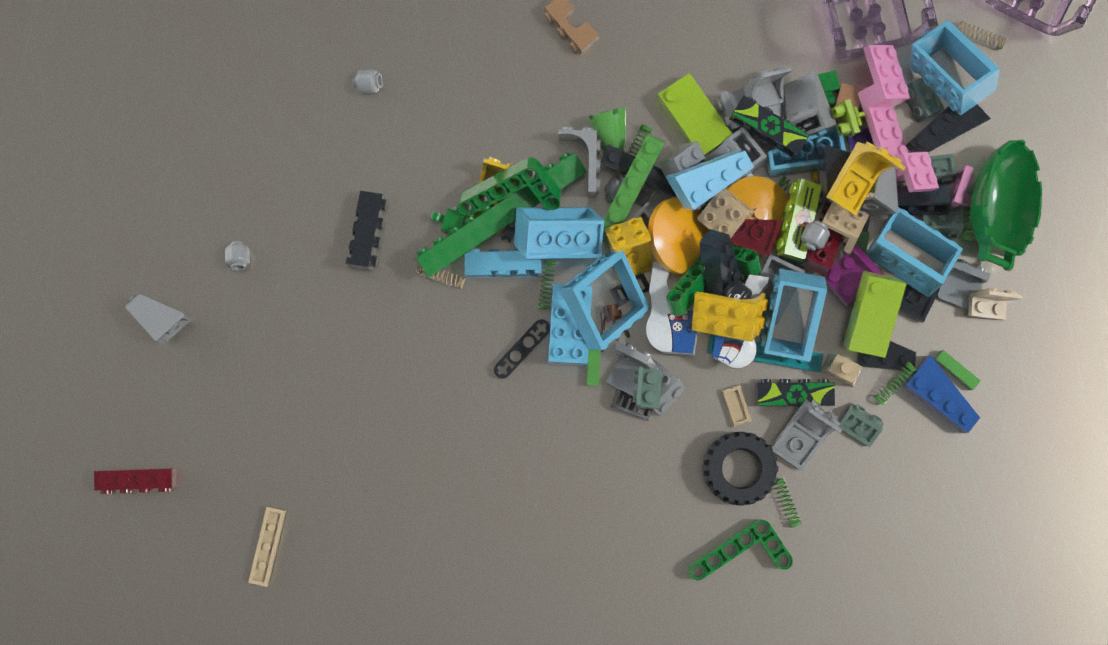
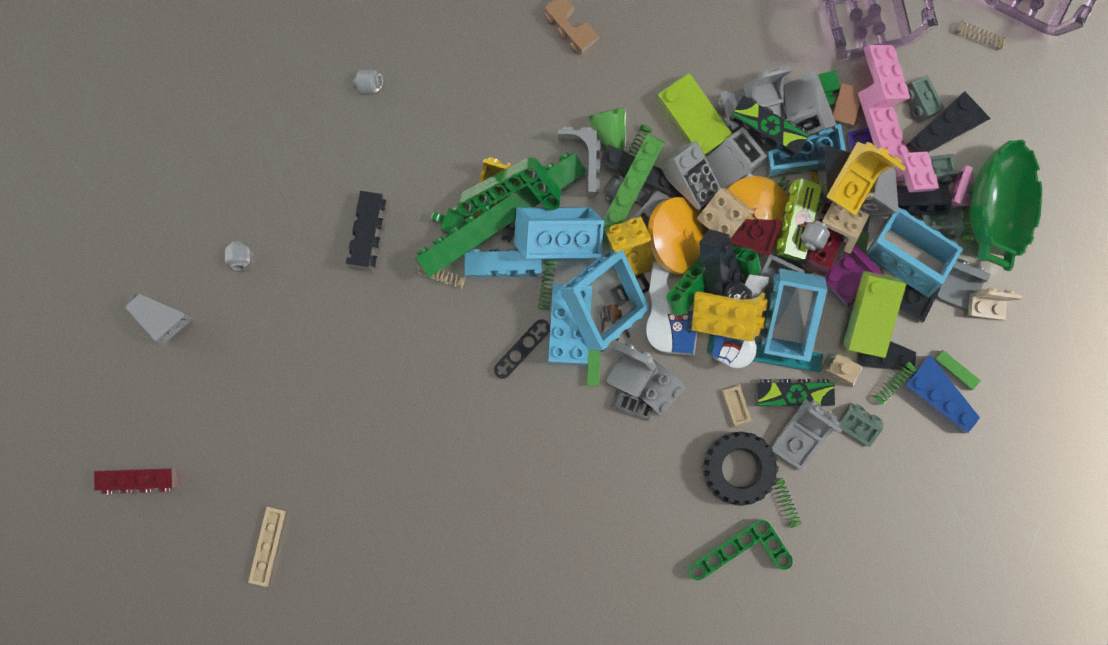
sand green bracket [633,366,662,410] -> none
medium azure wedge [666,150,754,210] -> none
lime hips [831,99,865,138] -> none
medium azure hose [910,20,1000,115] -> none

